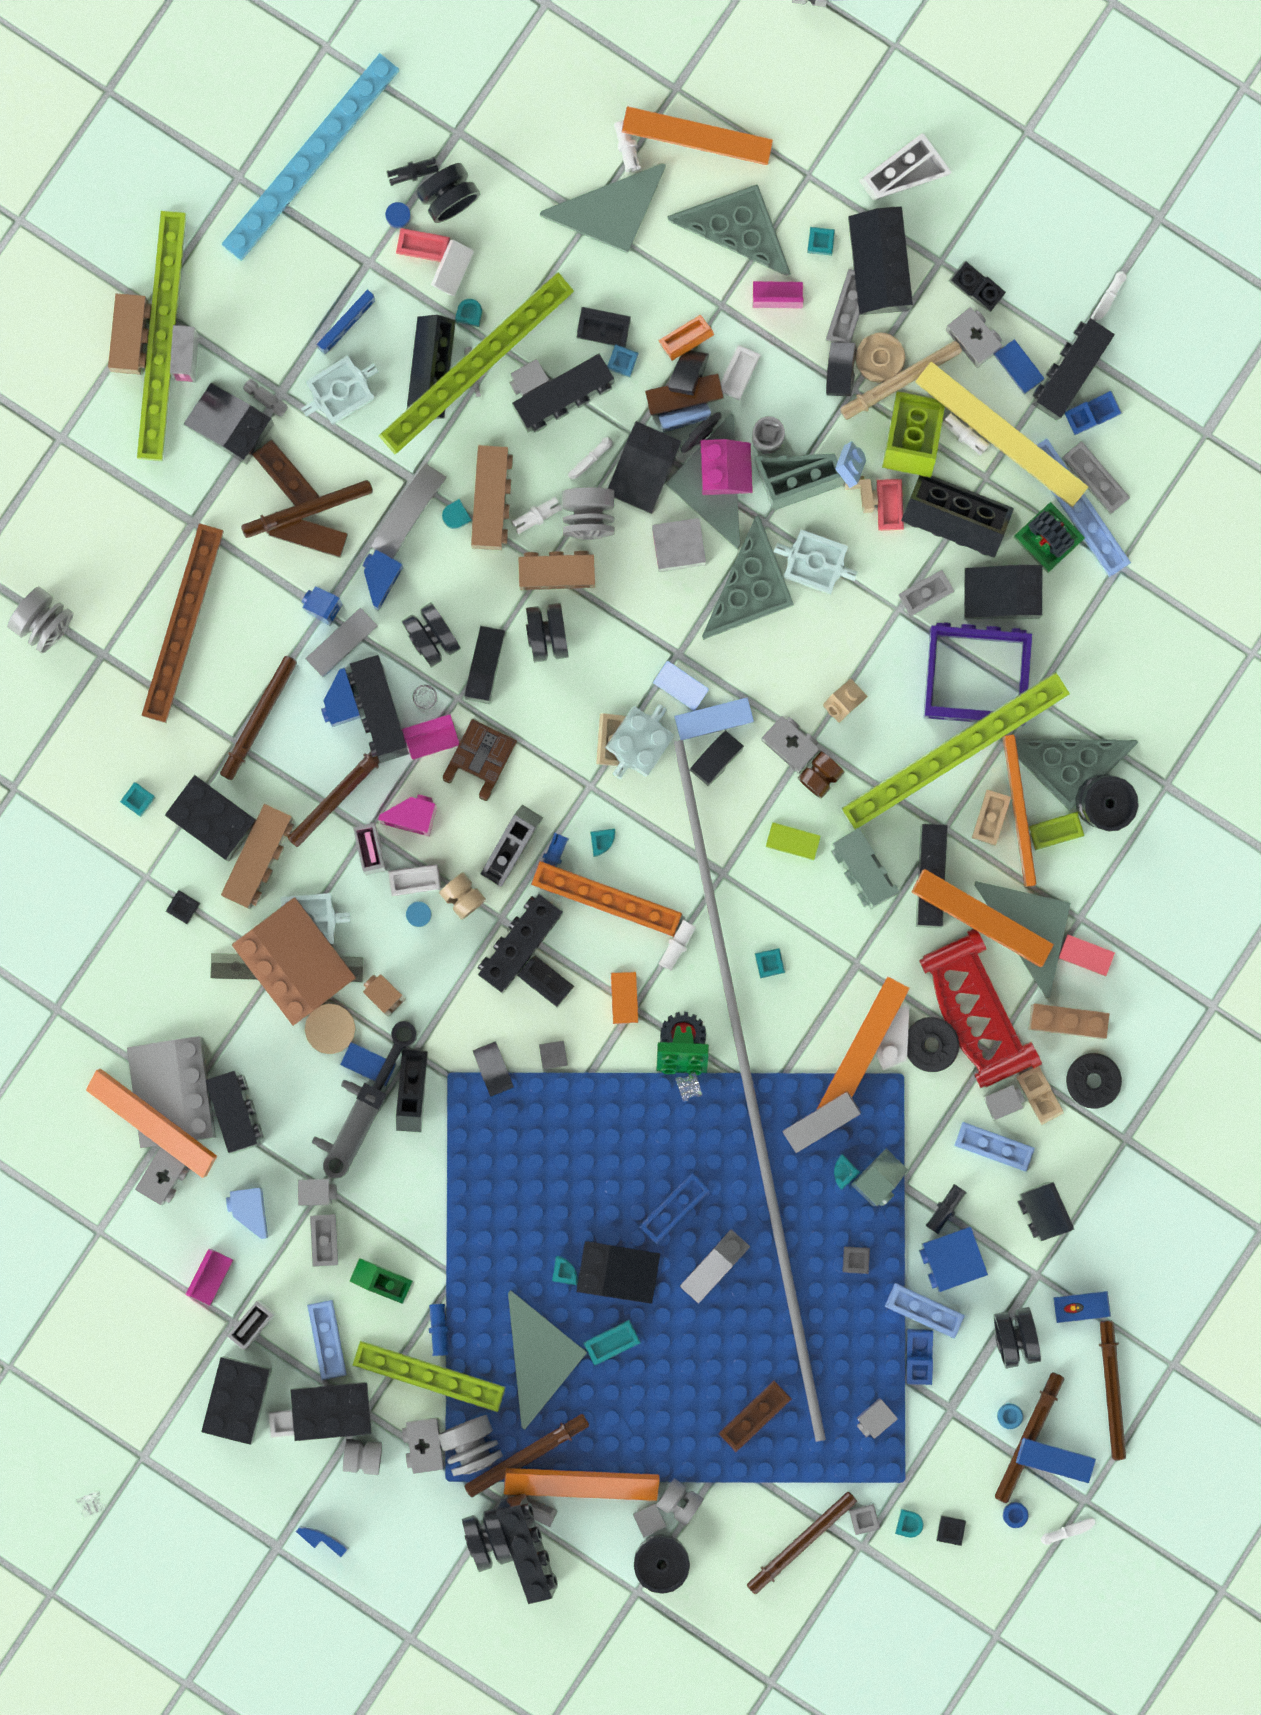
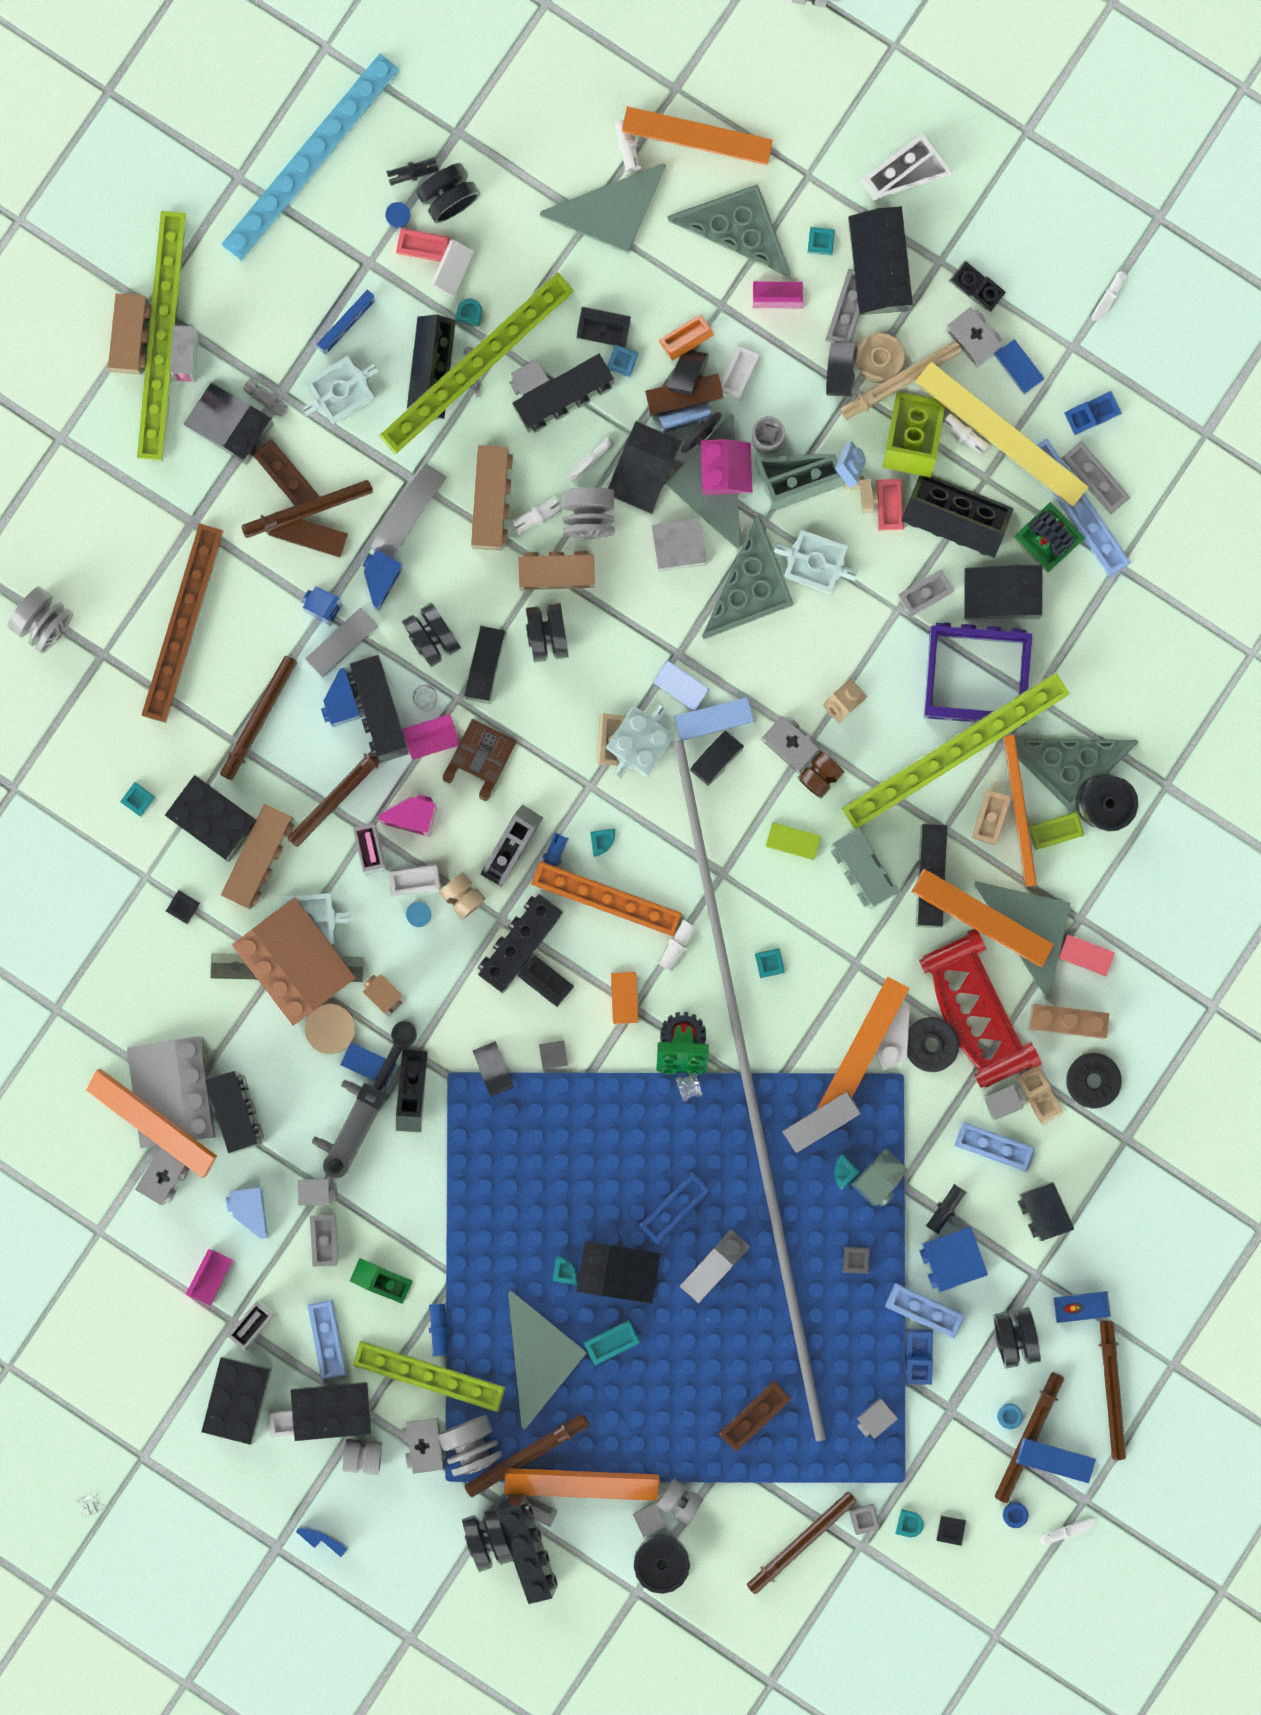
teal tile [442,499,472,529] -> none
black brick [1032,318,1115,421] -> none

